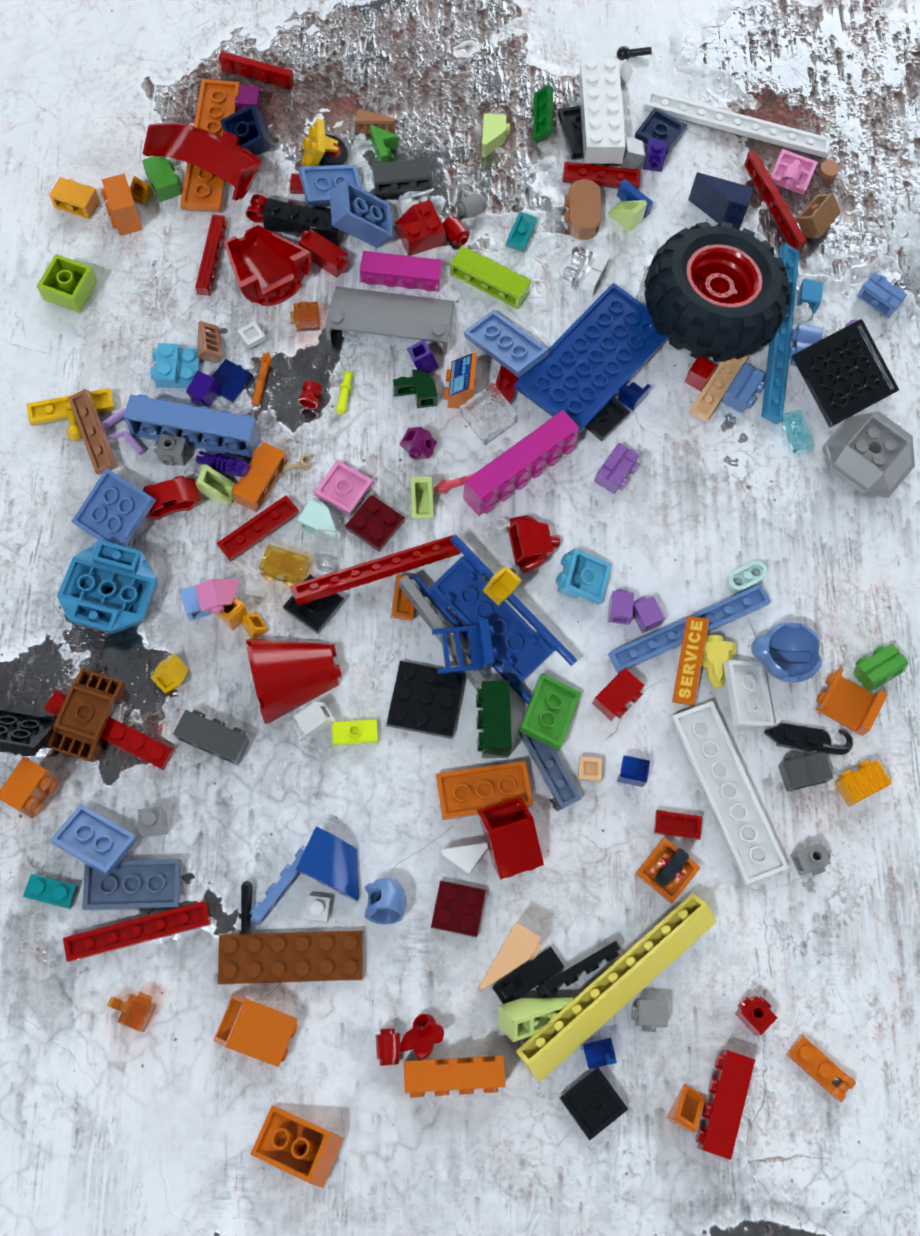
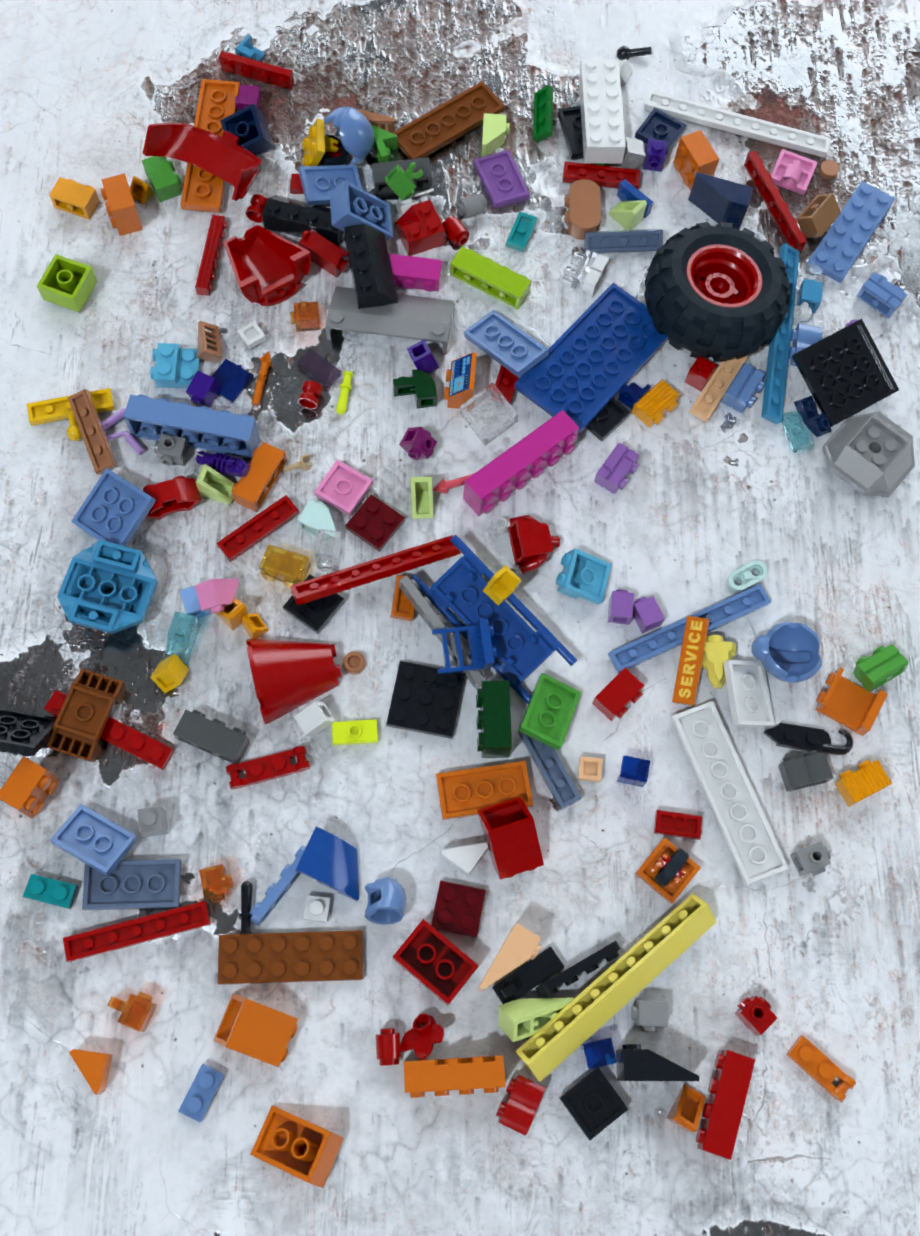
none -> orange slope [69,1049,113,1095]
none -> clear light blue slope [165,611,200,665]
none -> medium blue plate [178,1064,225,1123]
none -> clear orange brick [199,864,233,903]
none -> red plate [225,746,311,790]
none -> dark azure panel [236,35,265,62]
none -> clear purple tile [297,348,342,389]
none -> medium blue piece [324,106,374,164]
none -> nougat tile [343,651,365,675]
none -> black slope [344,224,398,309]
none -> bright green brick [384,162,423,201]
none -> dark orange plate [392,81,505,160]
none -> red brick [392,919,479,1006]
none -> medium lavender tile [473,150,530,209]
none -> red brick [496,1075,546,1136]
none -> sand blue plate [584,229,663,253]
none -> black slope [616,1044,699,1081]
none -> light orange brick [632,379,680,428]
none -> orange brick [673,130,719,191]
none -> dark blue slope [794,395,832,437]
none -> medium blue plate [807,181,895,283]

